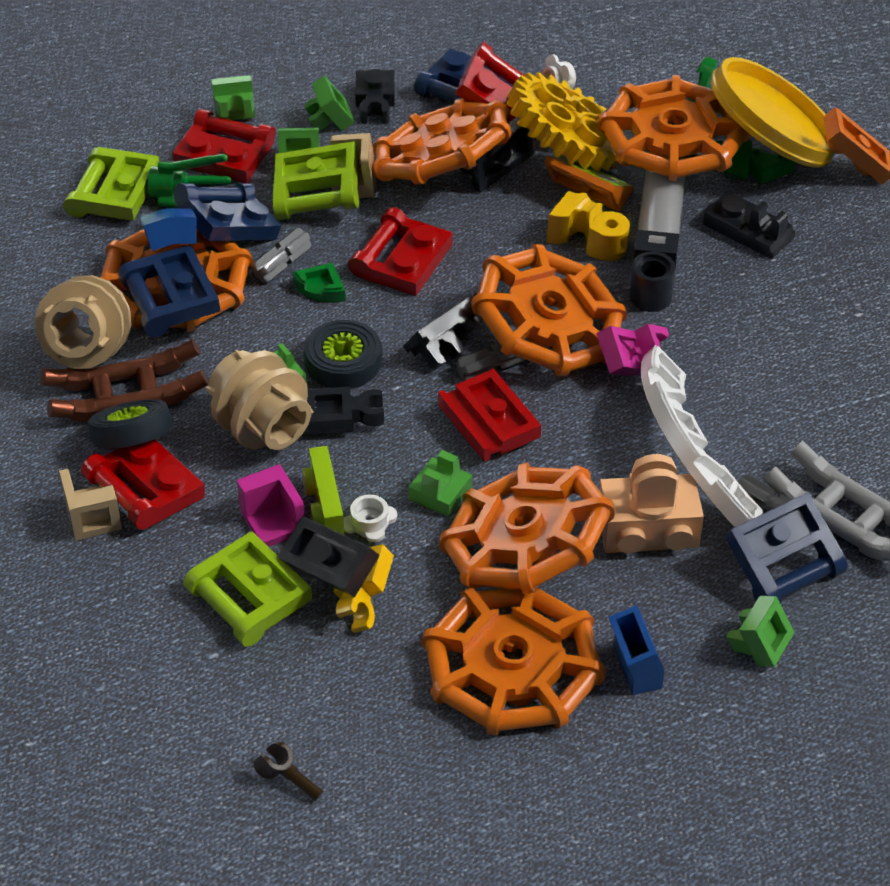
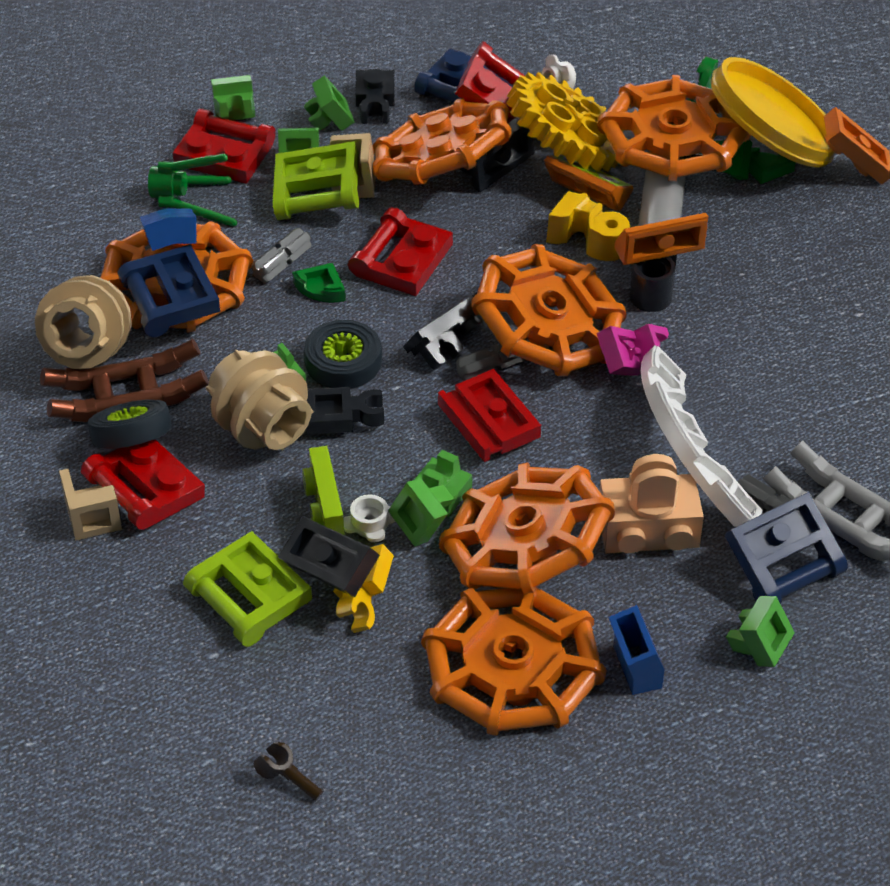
lime plate [63,147,159,221] -> none
dark blue plate [174,183,282,241] -> none
dark pink panel [237,464,305,547] -> none
black plate [703,191,796,259] -> none
none -> bright green tile [388,477,454,547]
none -> orange slope [615,213,708,265]

